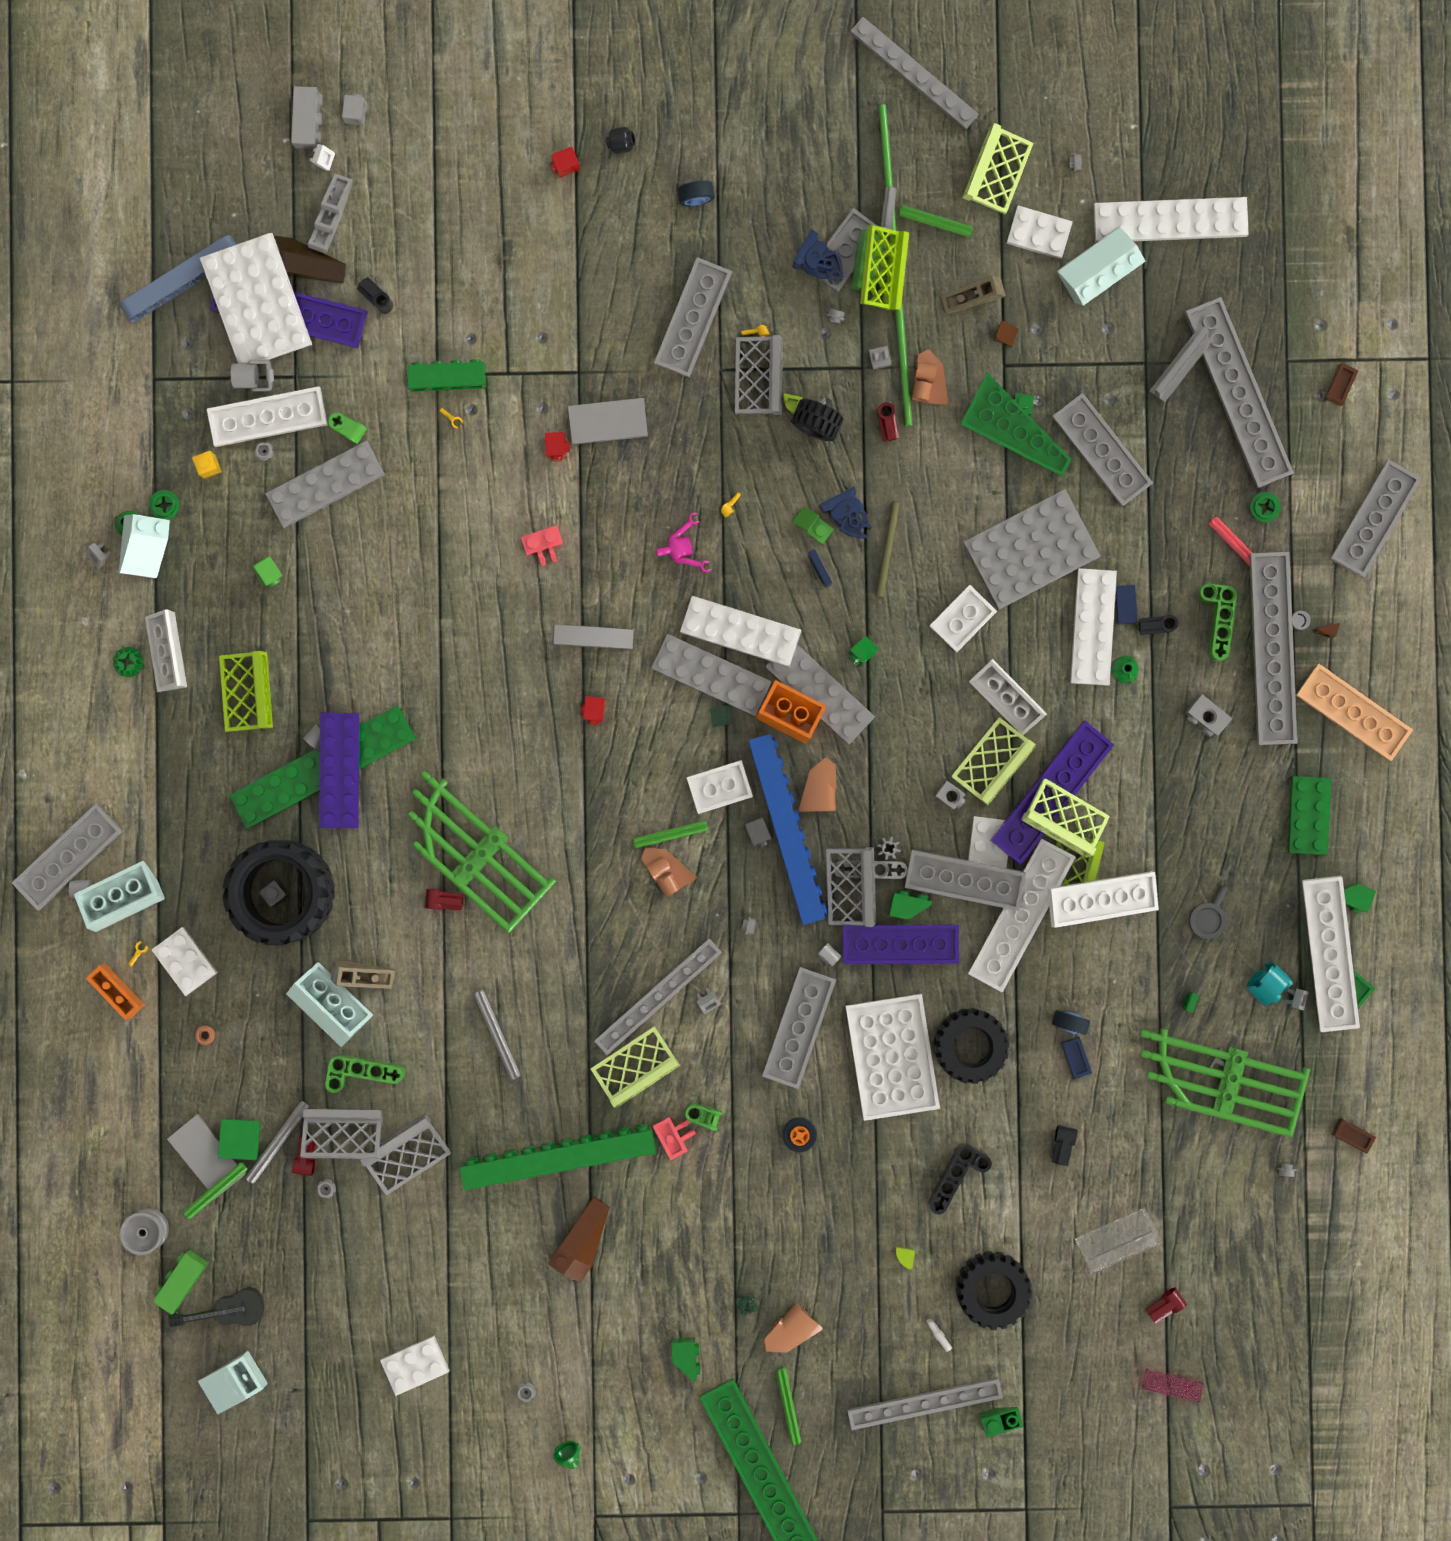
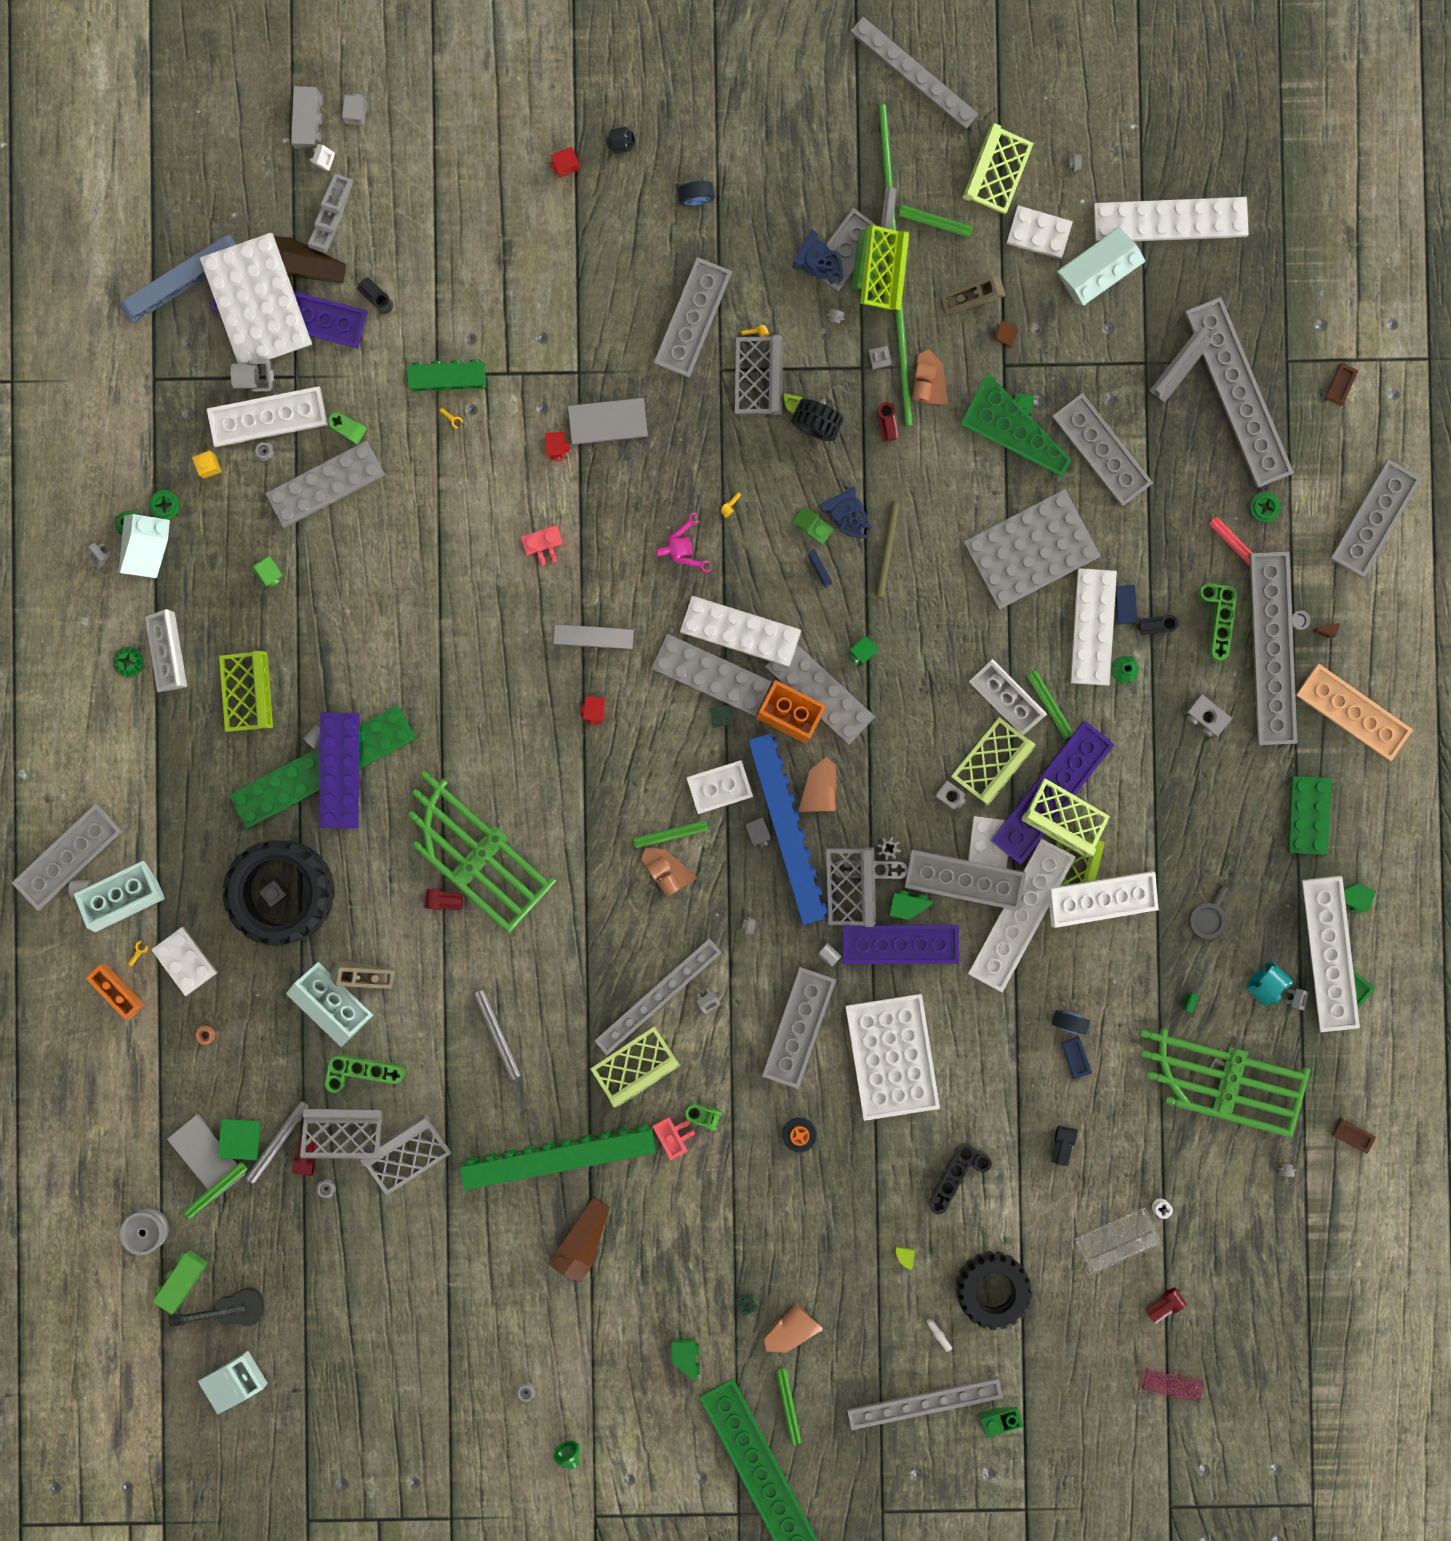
white plate [380,1335,450,1396] -> none
white plate [929,585,997,653] -> none
black tyre [933,1008,1009,1084] -> none
none -> bright green axle [1027,671,1073,739]
none -> white bush [1152,1198,1173,1219]

